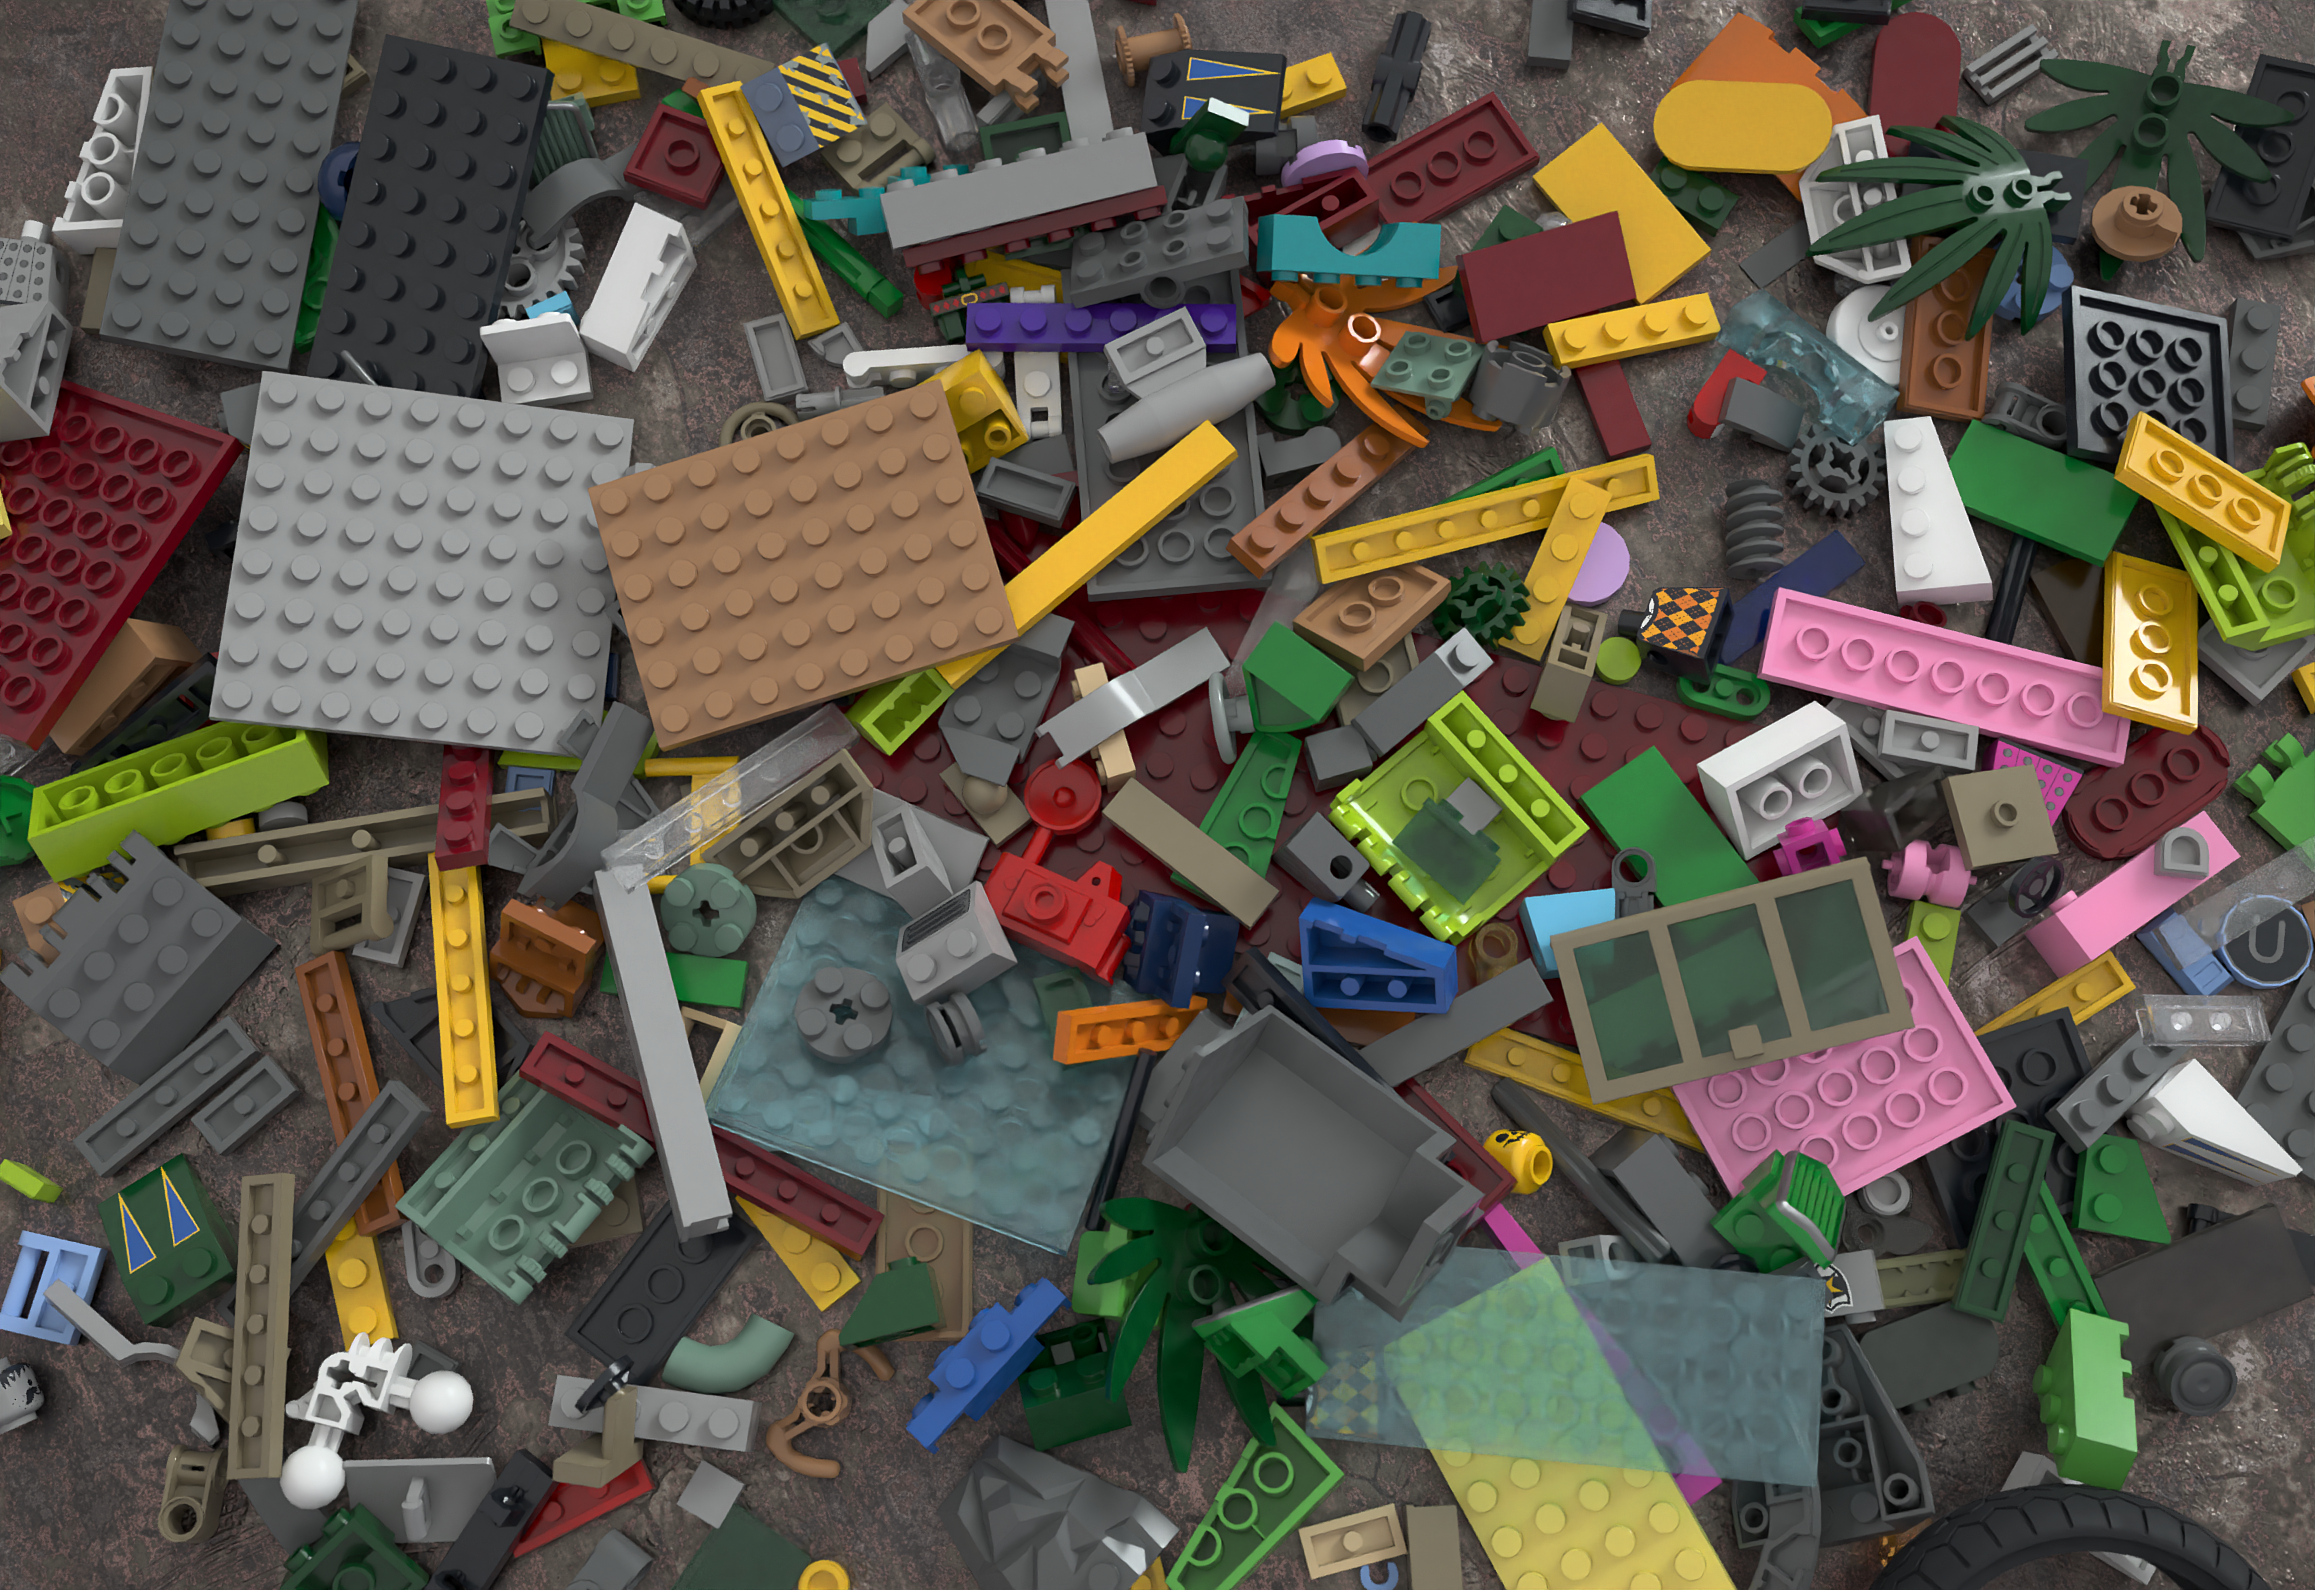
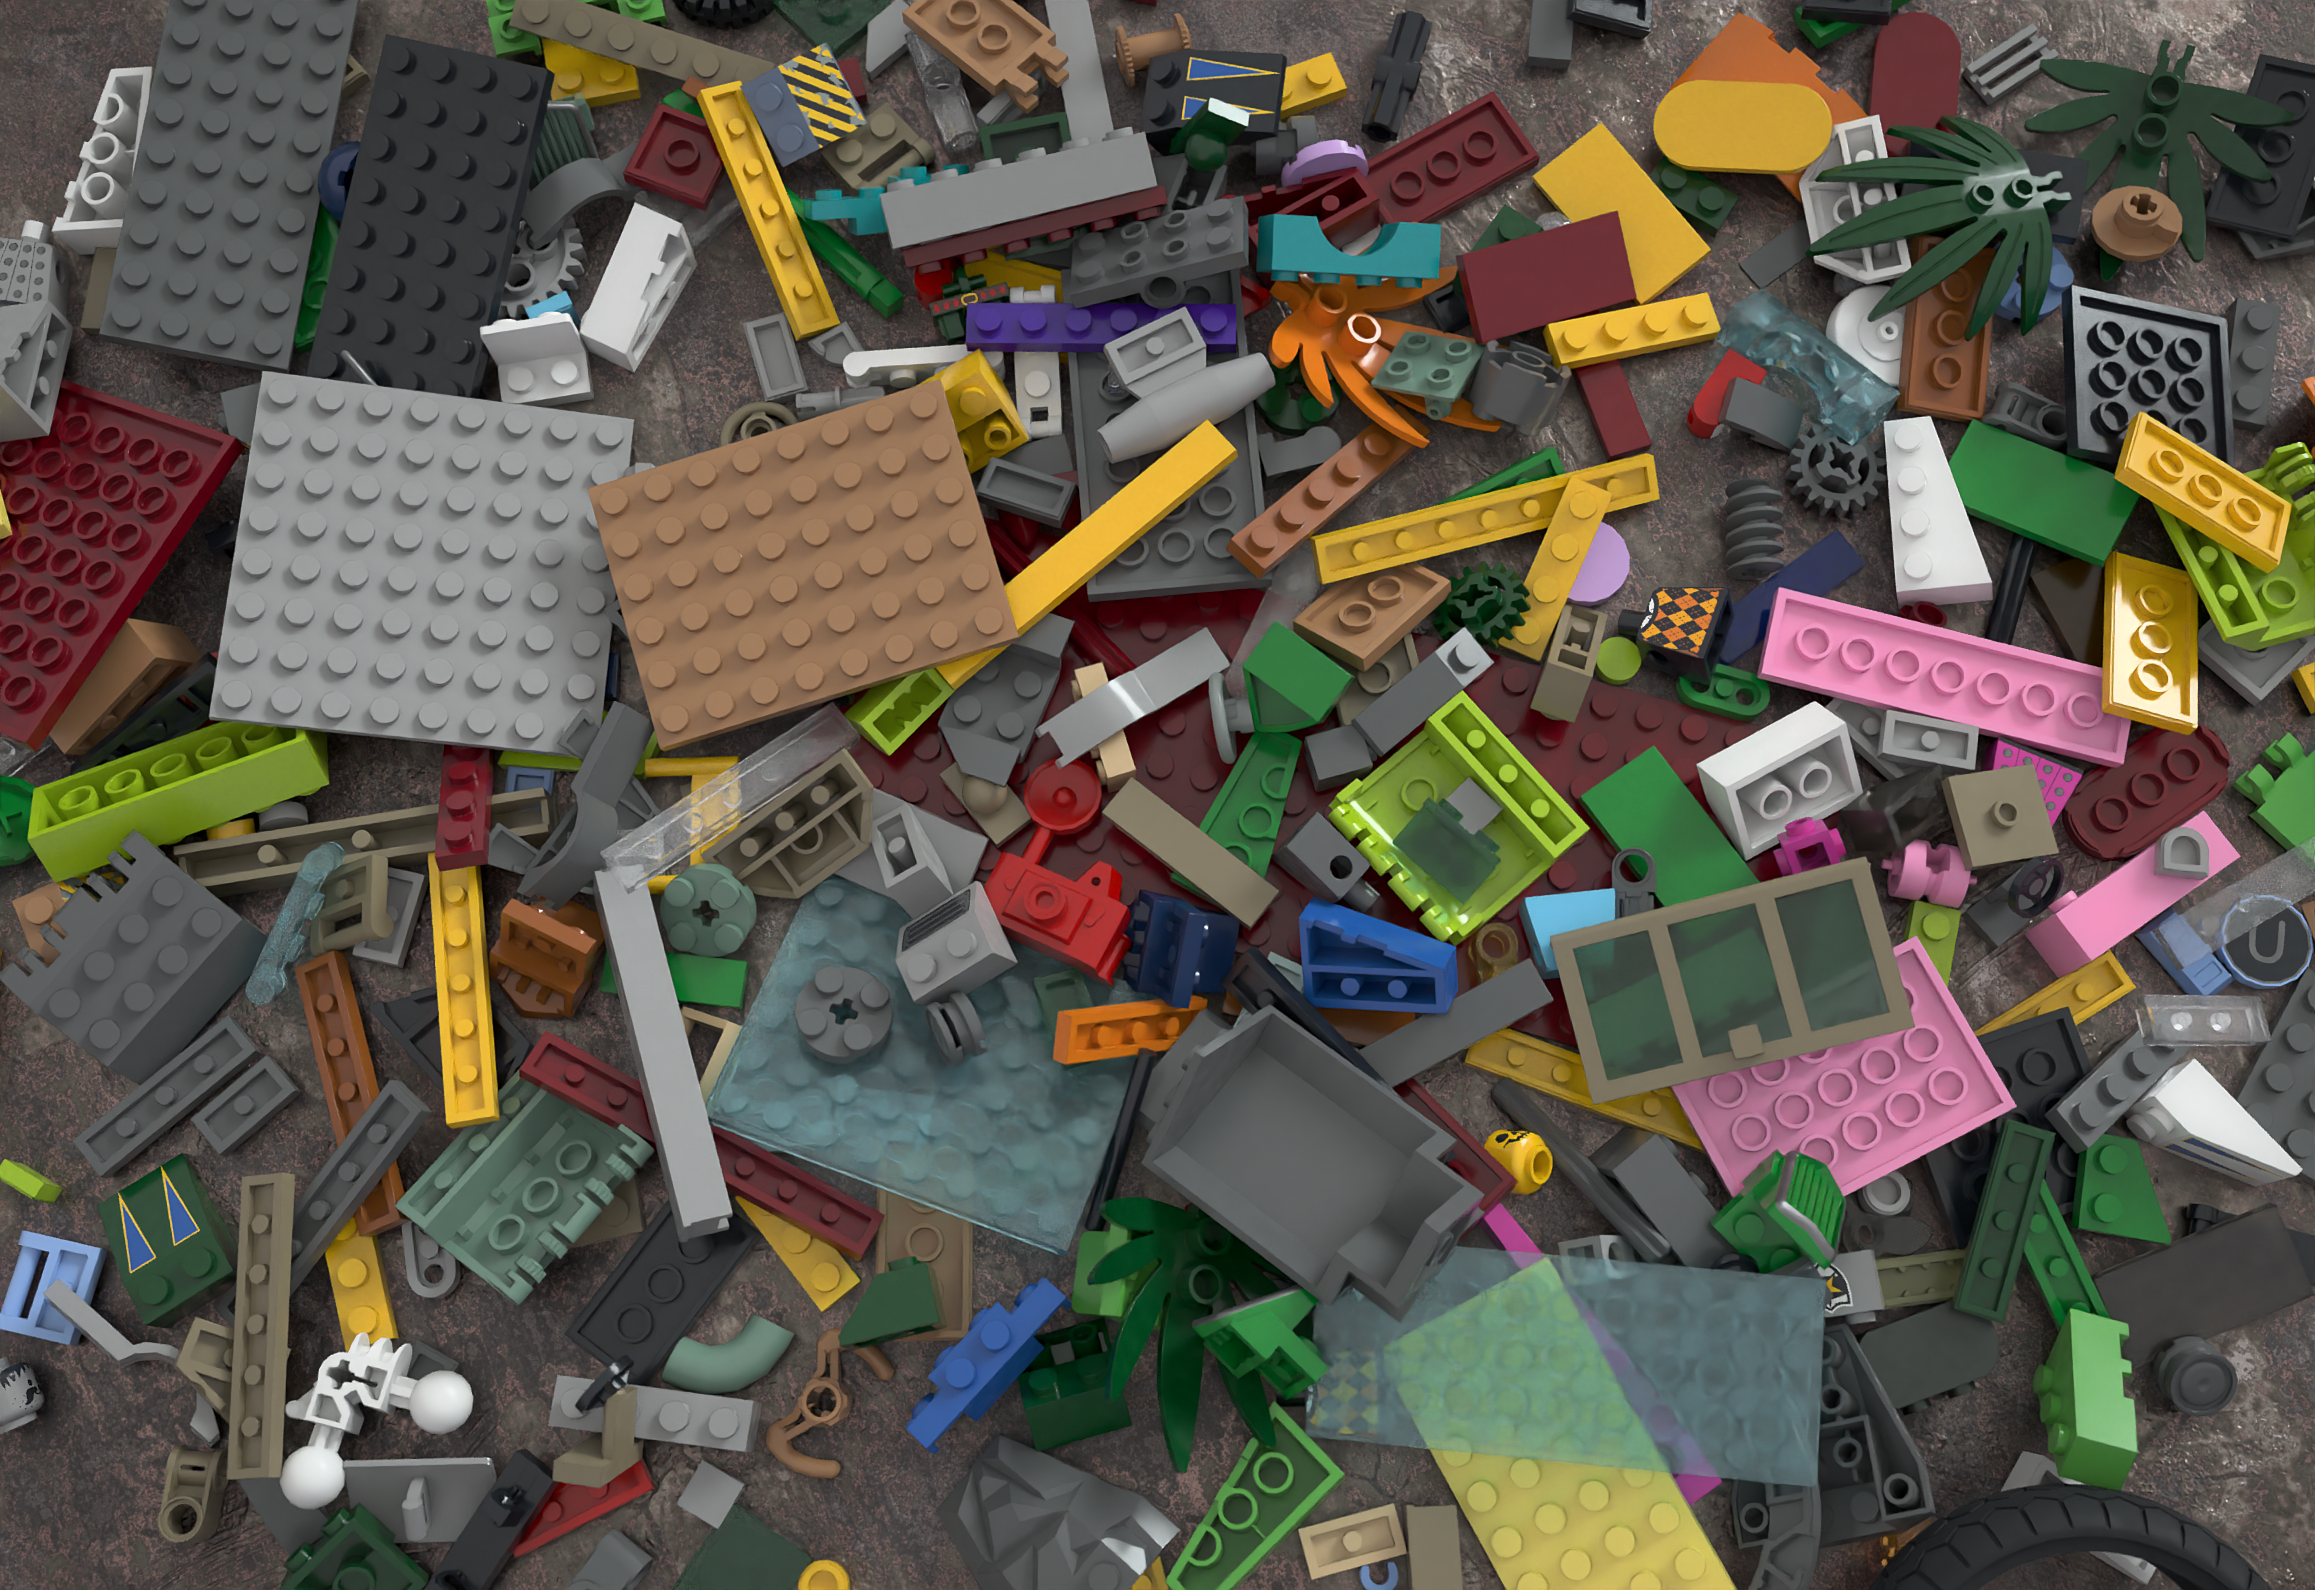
none -> clear light blue plate [245,842,345,1005]

